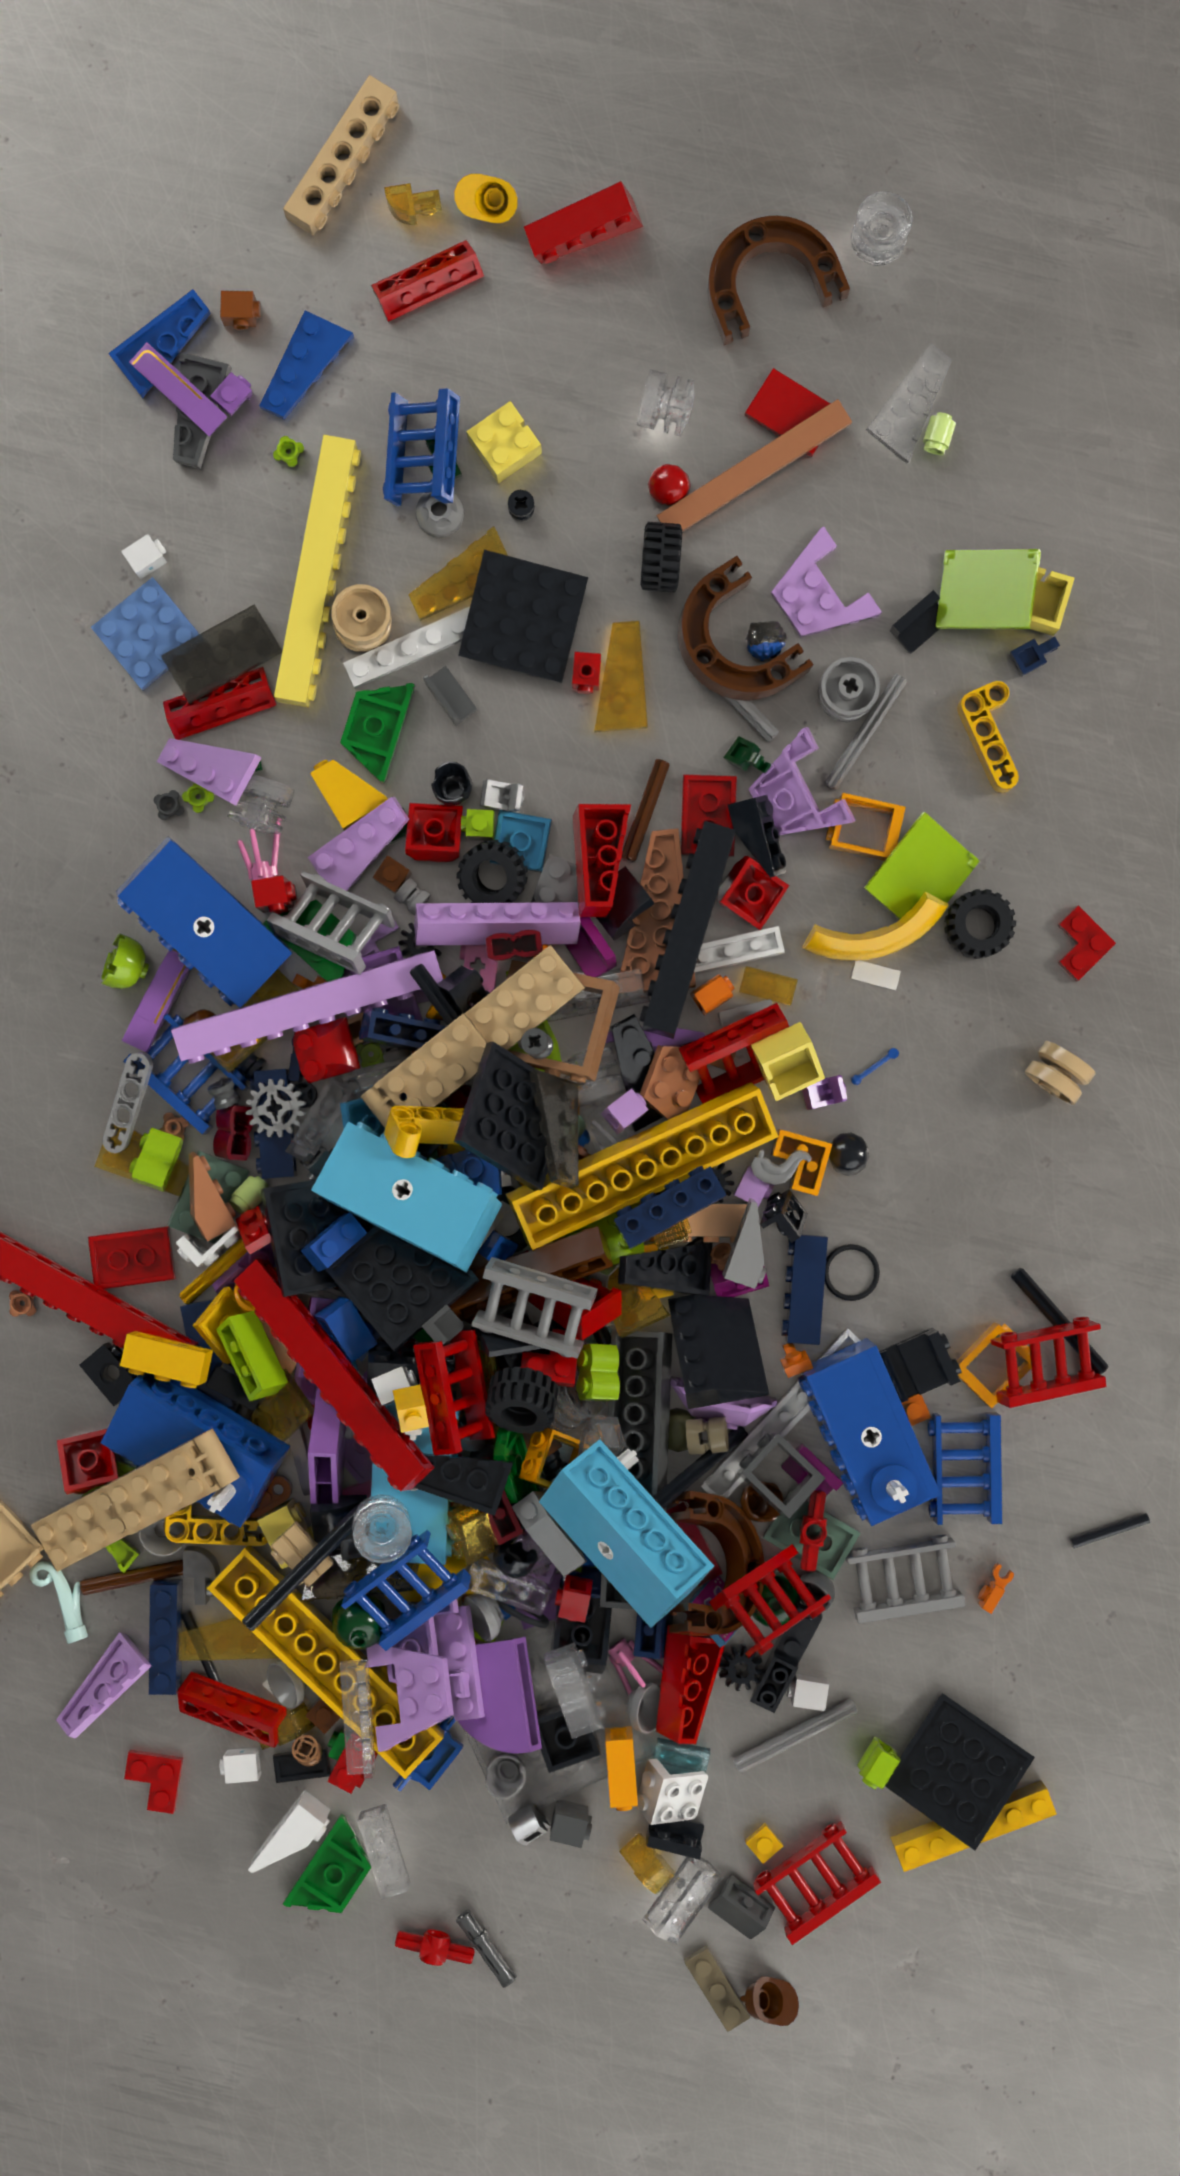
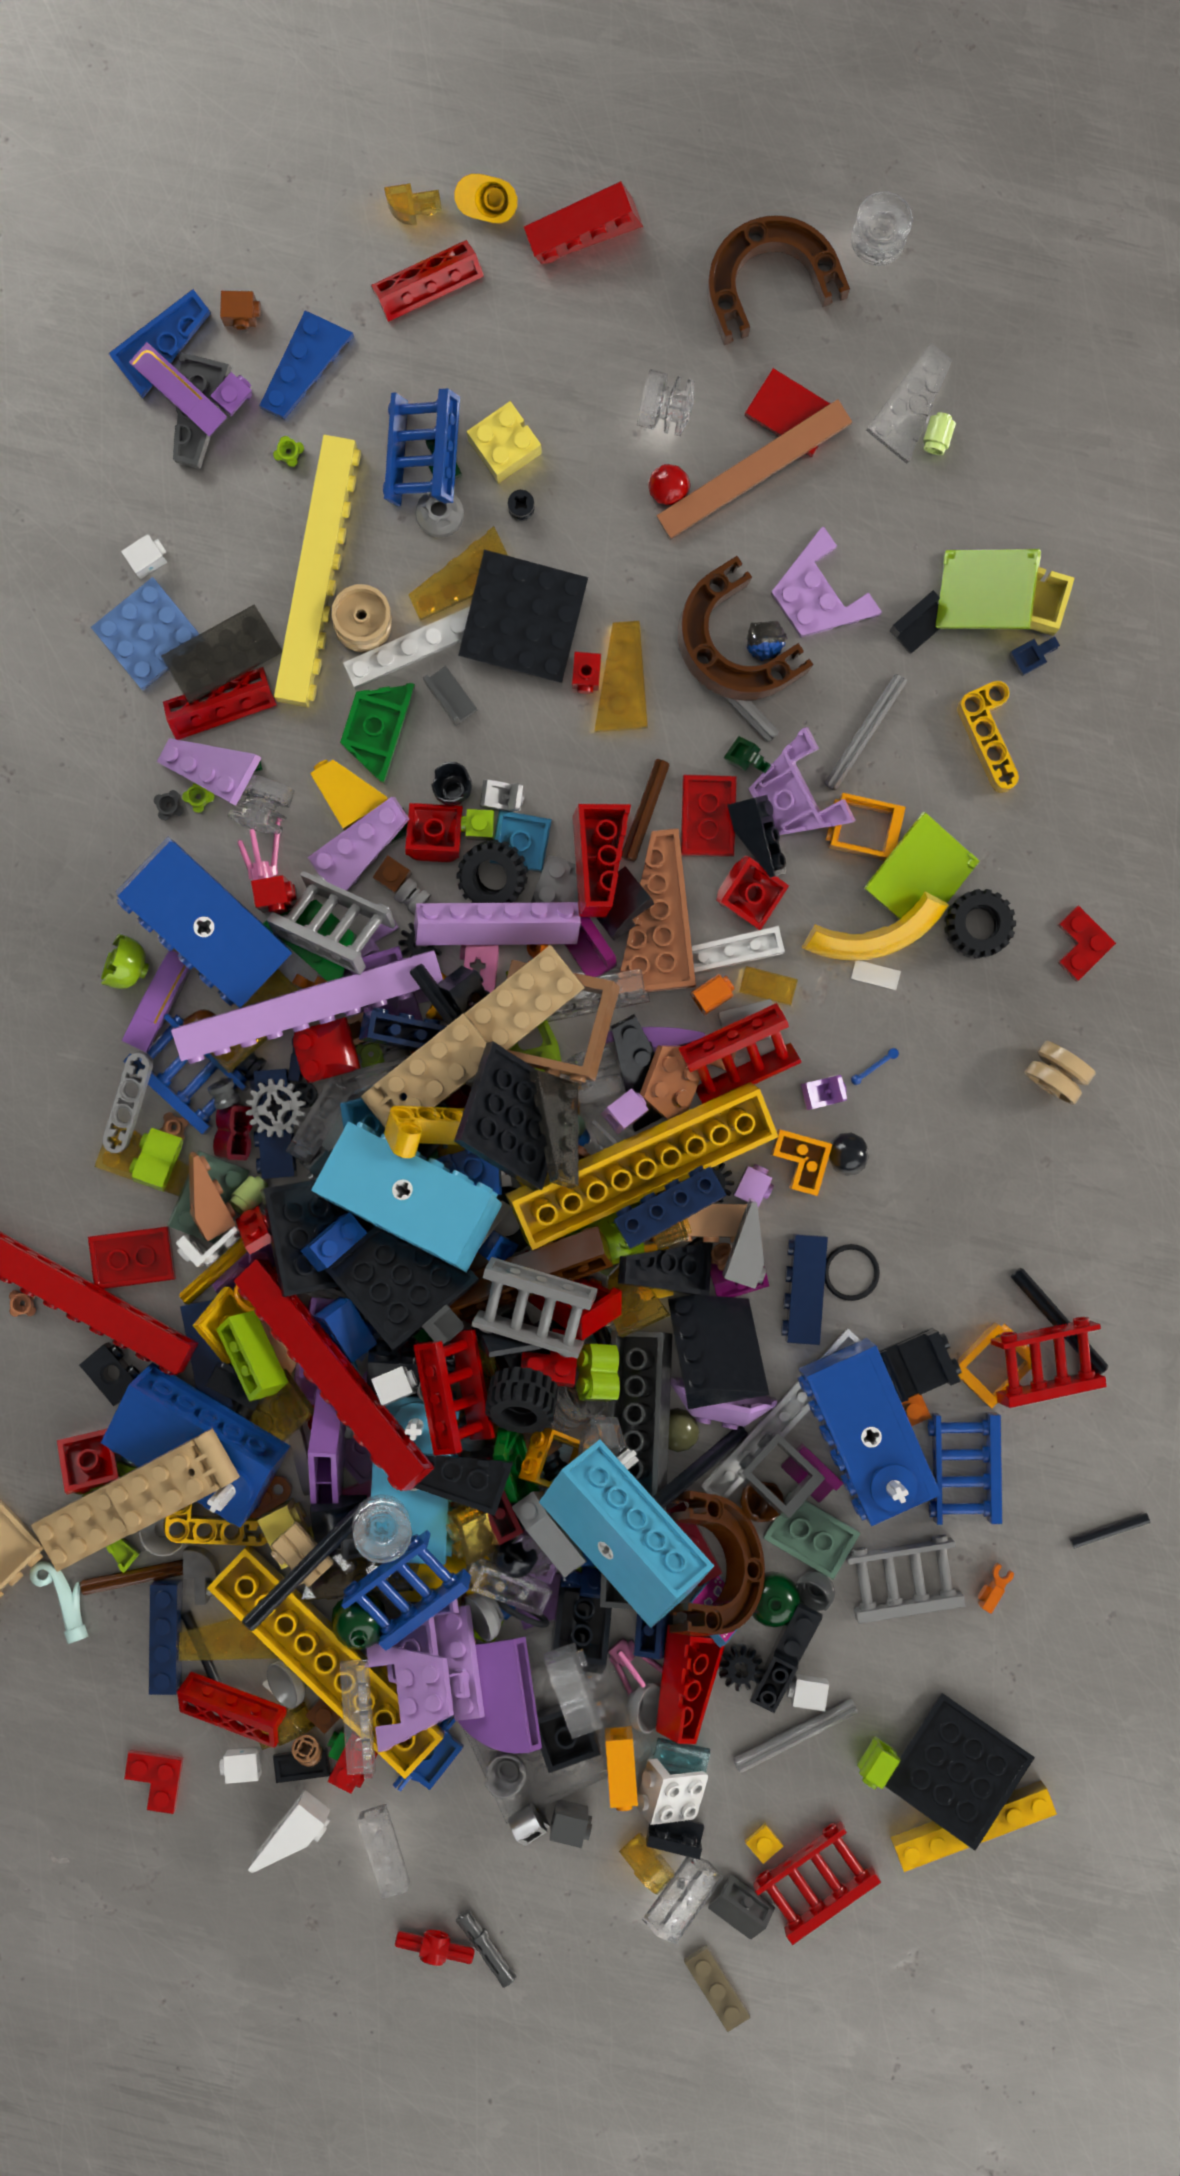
lavender wing [56,1632,152,1739] -> none
yellow brick [120,1331,213,1388] -> none
tan brick [283,75,399,236] -> none
green wing [283,1814,372,1913] -> none
yellow brick [392,1384,429,1433] -> none
dark red brick [486,930,543,961] -> none
dark grey wheel [521,1028,553,1059] -> none
red brick [555,1575,593,1623] -> none
black brick [639,821,736,1039] -> none
black tyre [640,522,682,593] -> none
dark tan wheel [686,1417,729,1455] -> none
red fence [709,1544,831,1658] -> none
reddish brown piece [740,1976,799,2026] -> none
light yellow piece [751,1022,825,1101] -> none
light grey piece [751,1150,812,1185] -> none
black bracket [760,1189,808,1243] -> none
orange plate [780,1343,813,1378] -> none
red axle [799,1490,827,1571] -> none
light grey wheel [817,657,880,722] -> none

